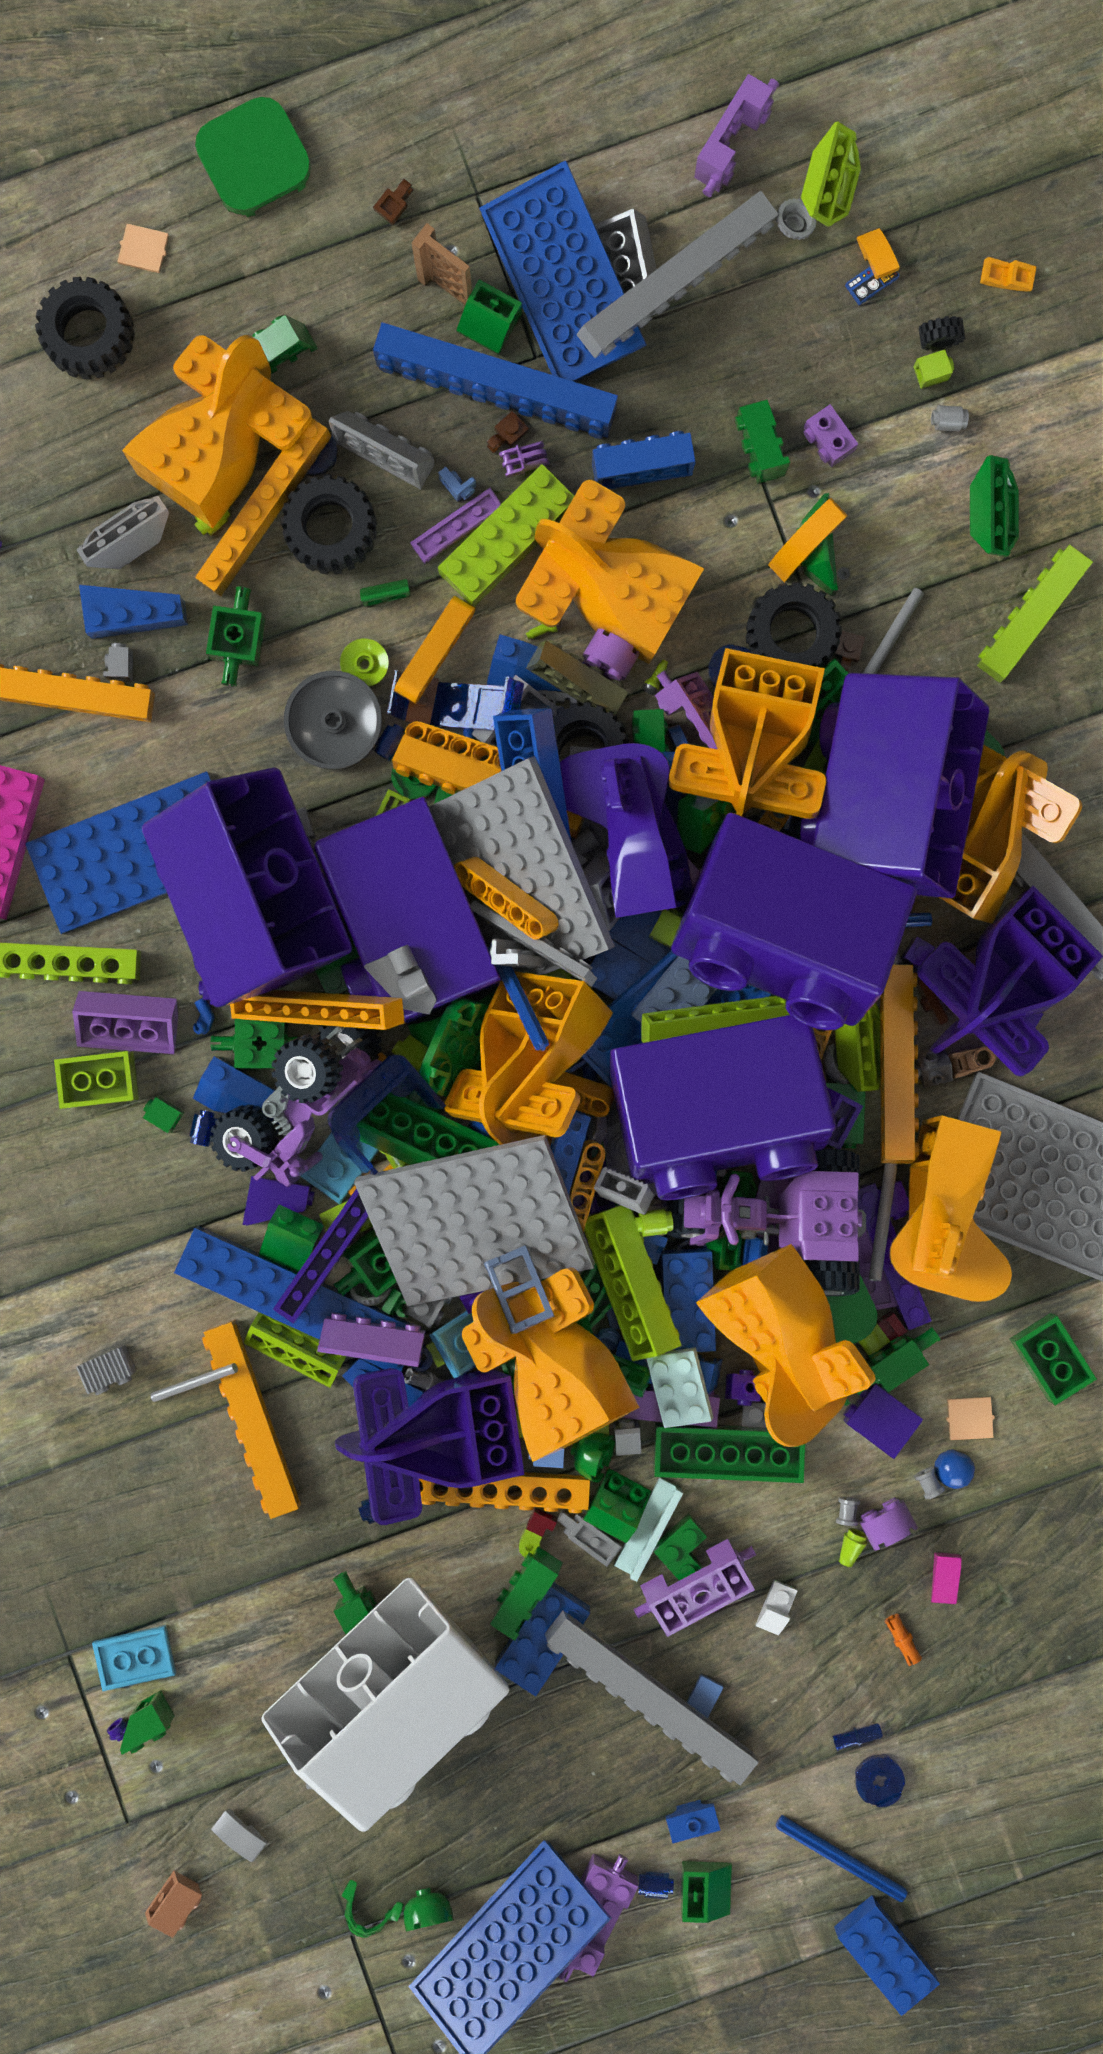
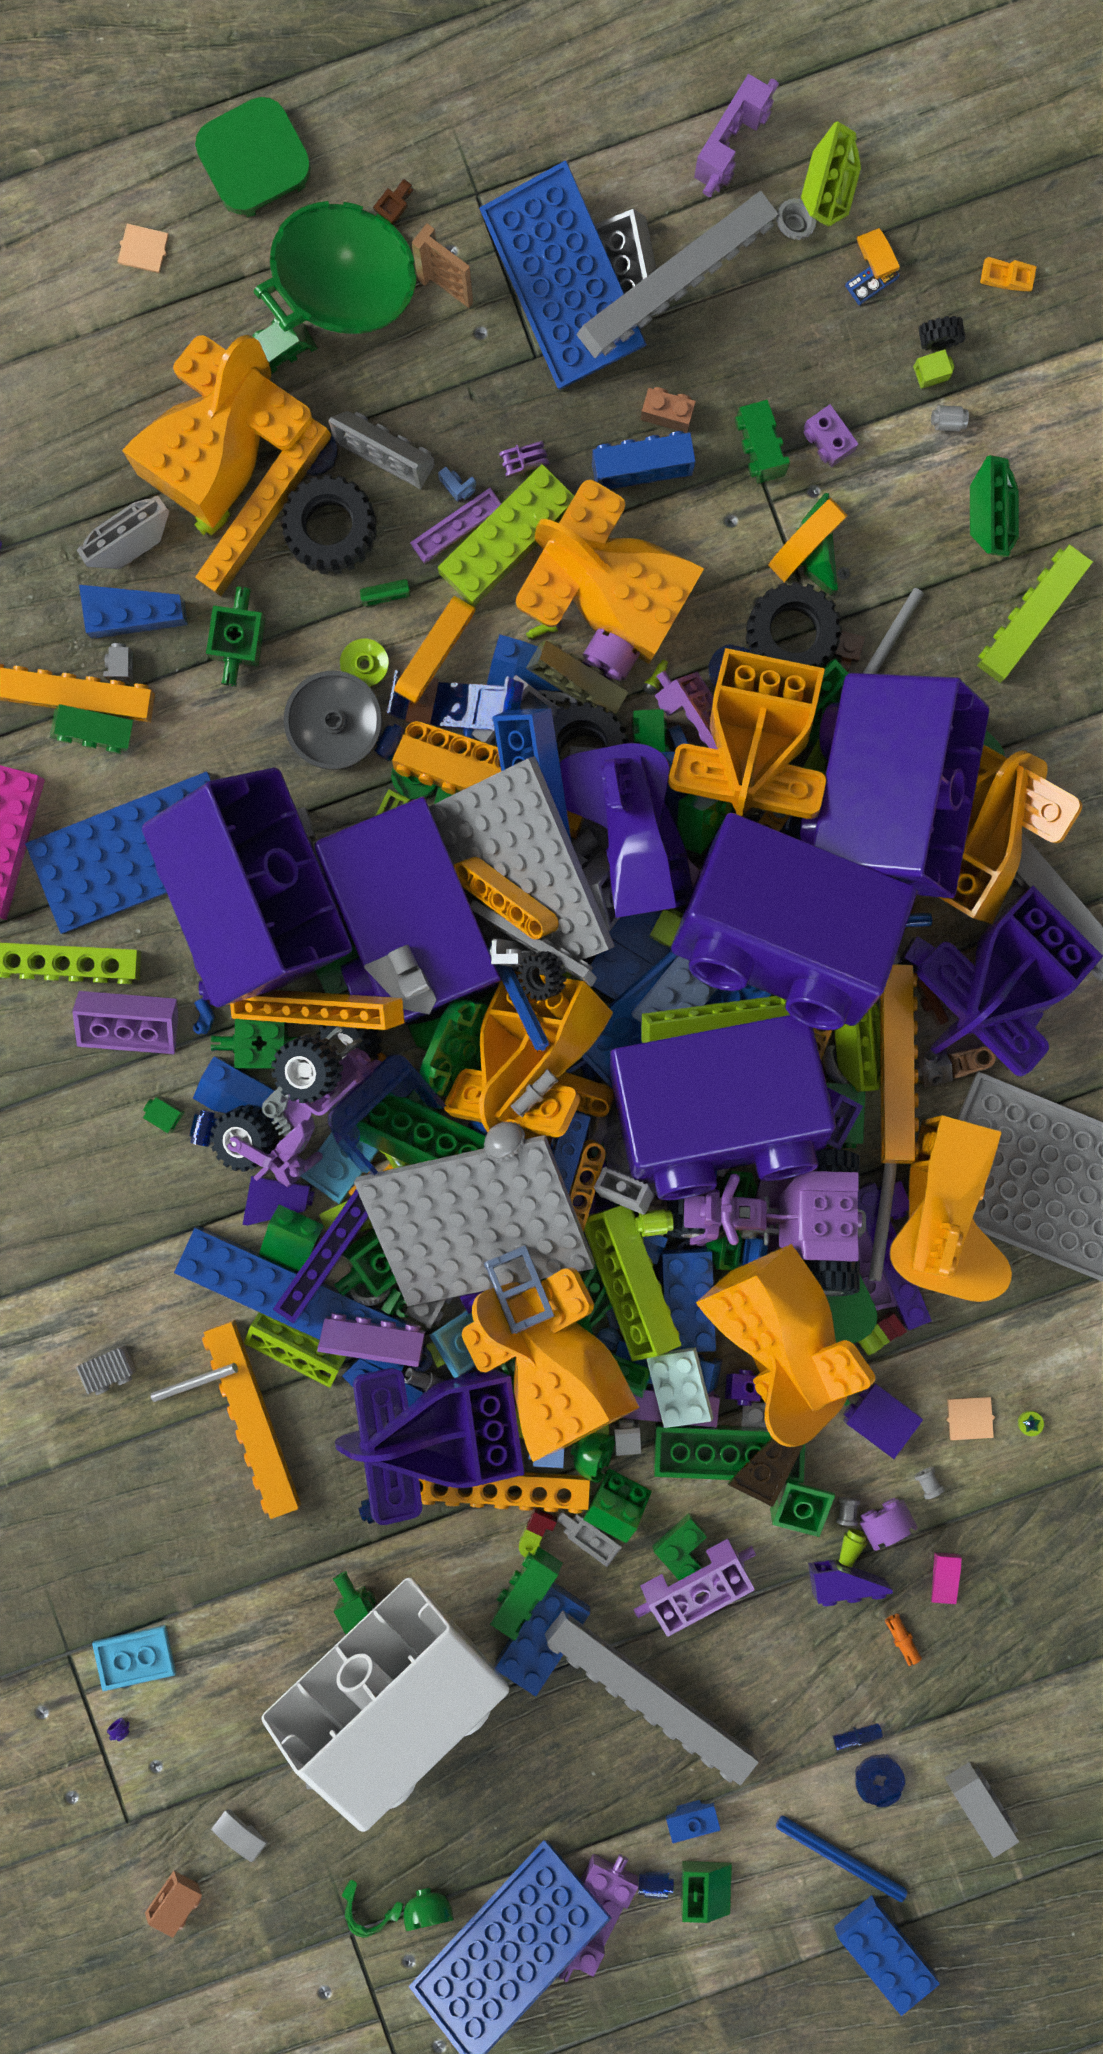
black tyre [35,277,135,379] -> none
lime brick [54,1051,139,1109] -> none
green slope [120,1690,175,1755] -> none
blue brick [373,322,618,439] -> none
lime brick [390,1035,428,1079] -> none
green slope [456,279,522,355] -> none
reddish brown plate [487,411,529,454] -> none
light aqua fence [614,1477,683,1582] -> none
medium blue tile [687,1674,723,1718] -> none
white slope [756,1579,798,1635] -> none
green brick [857,1327,941,1395] -> none
blue hair [934,1449,975,1489] -> none
green brick [1009,1313,1097,1406] -> none
none -> green wedge [49,704,133,754]
none -> green dish [253,201,416,334]
none -> light grey hat [484,1122,525,1162]
none -> light grey pin [511,1069,559,1117]
none -> black tyre [518,951,567,1001]
none -> nougat brick [641,387,696,433]
none -> dark brown wing [727,1438,804,1507]
none -> green slope [770,1480,835,1537]
none -> dark purple slope [808,1560,893,1606]
none -> light grey brick [944,1762,1019,1858]
none -> lime tile [1018,1410,1044,1436]

